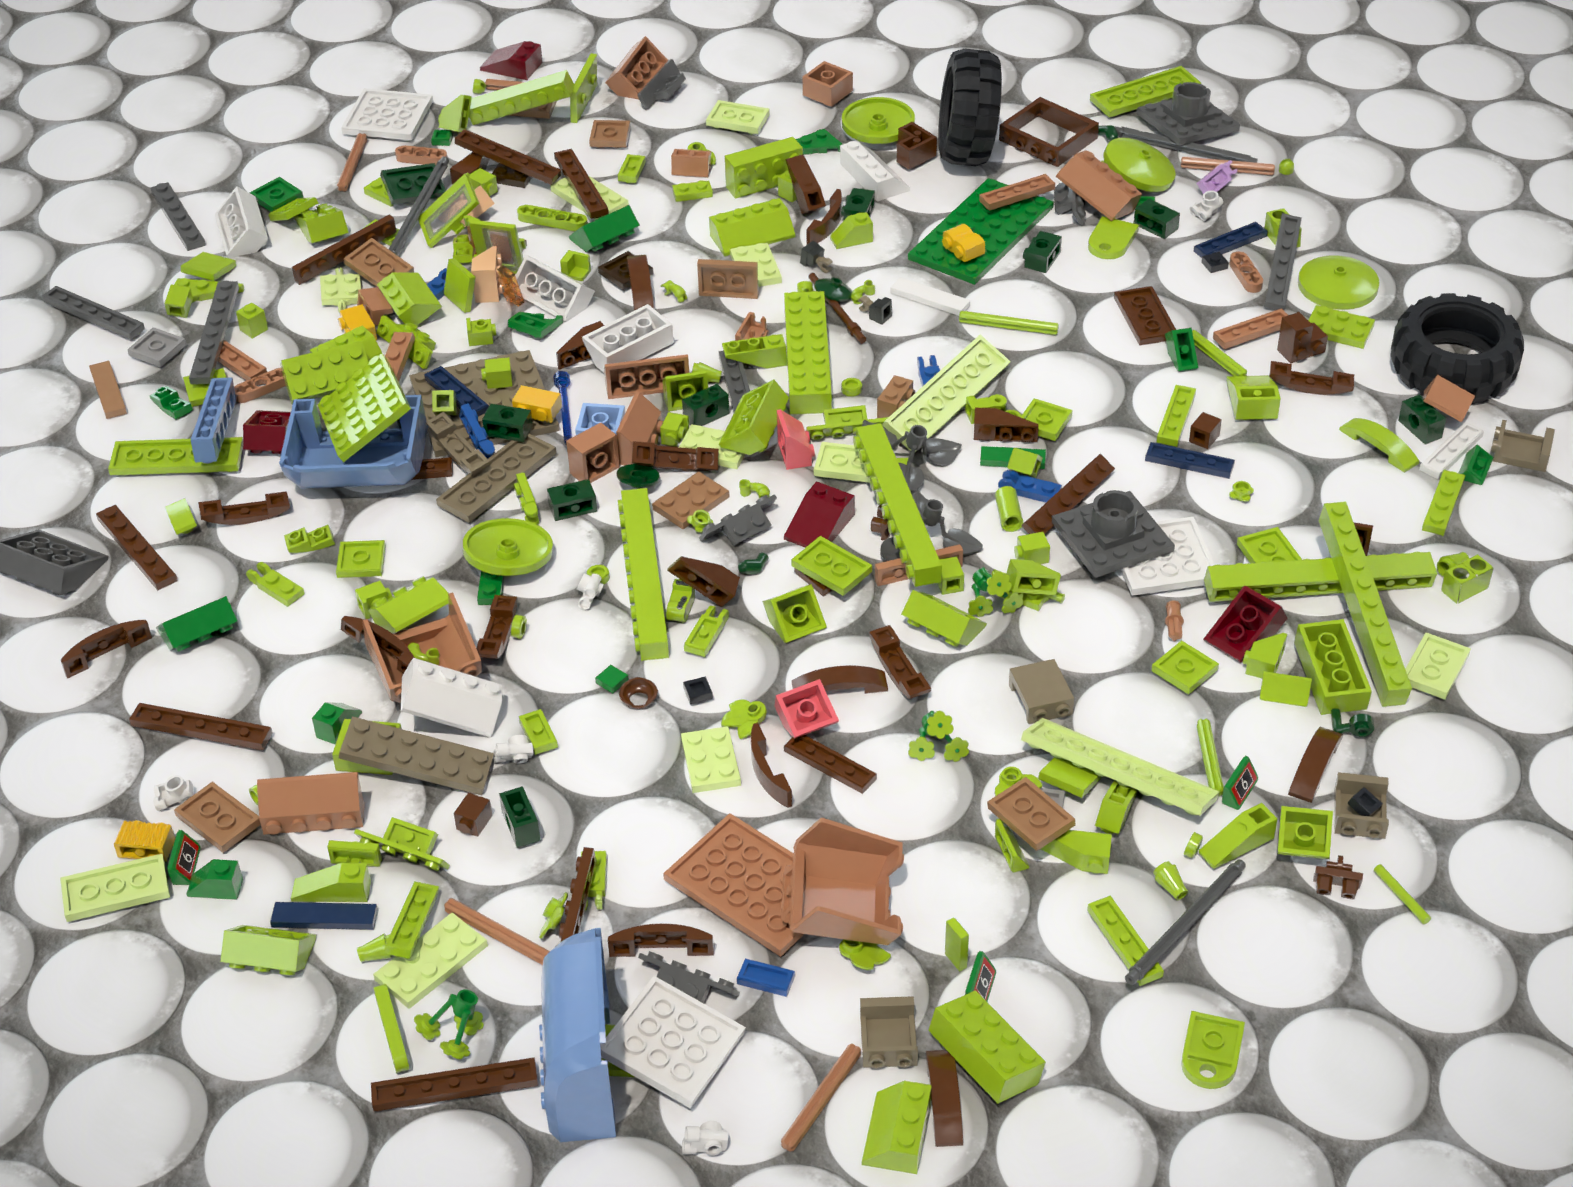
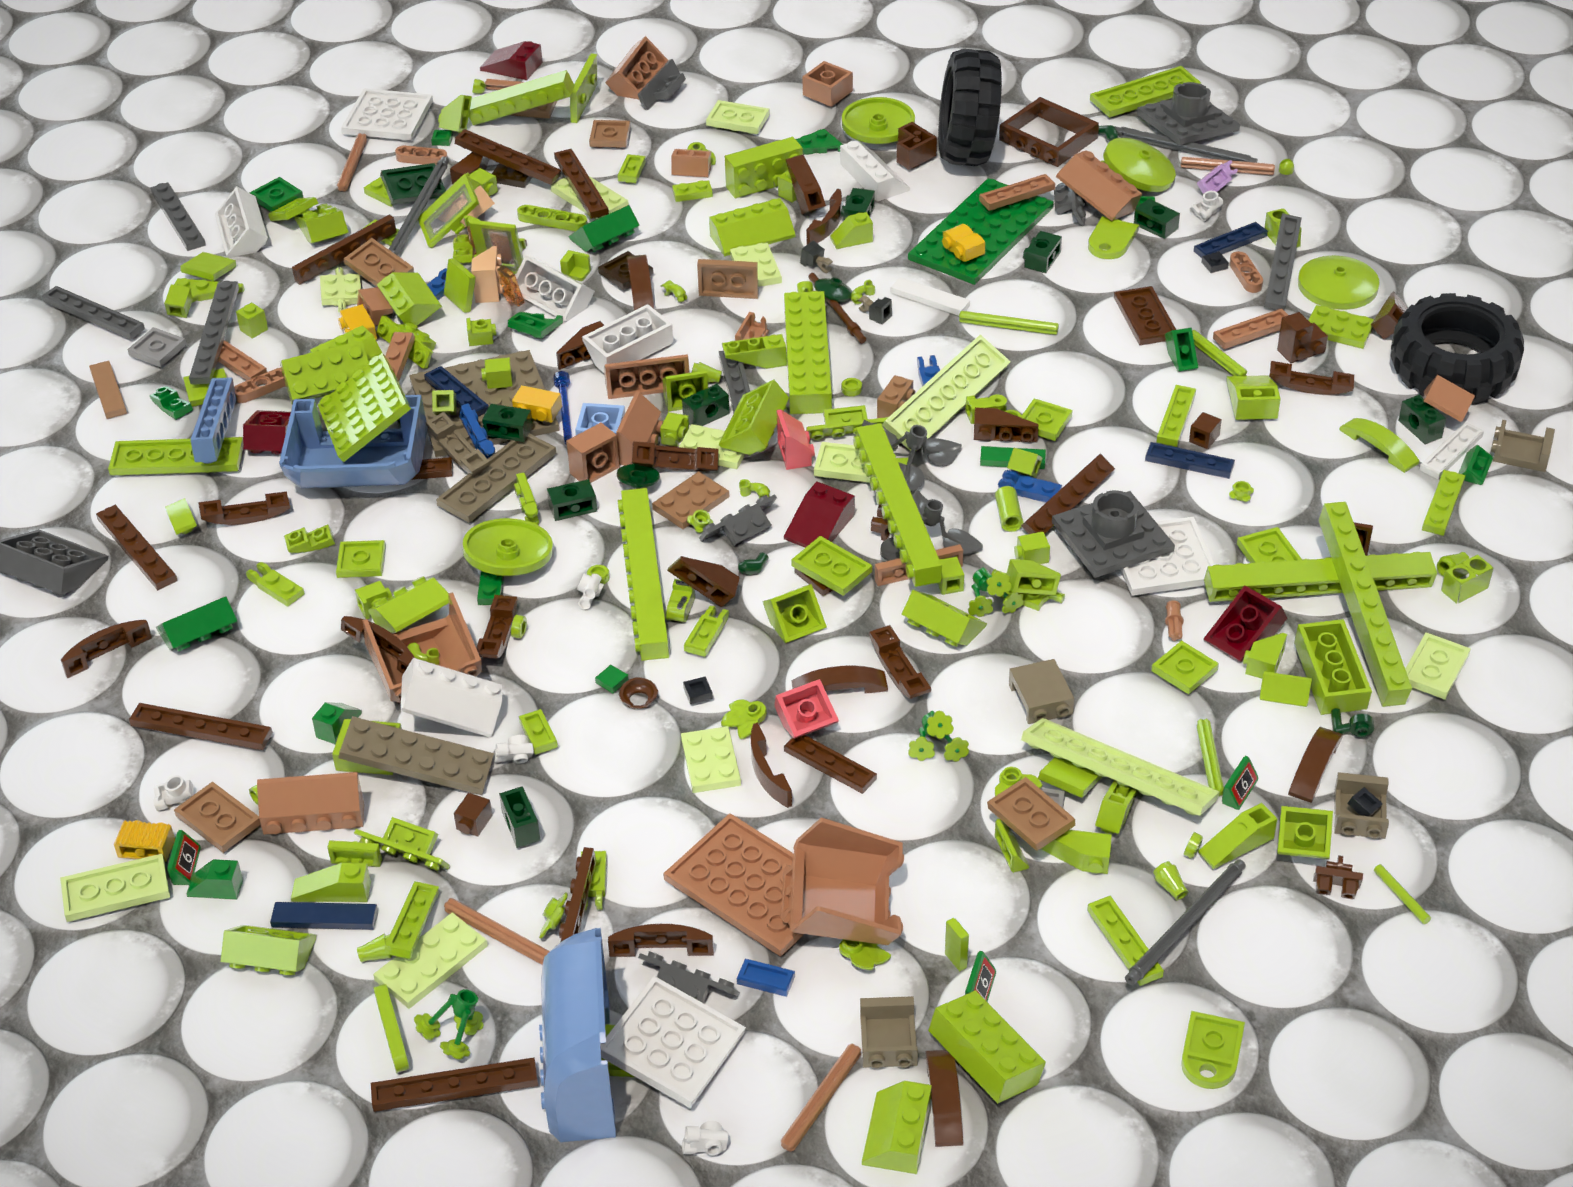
none -> reddish brown slope [1371,291,1407,339]

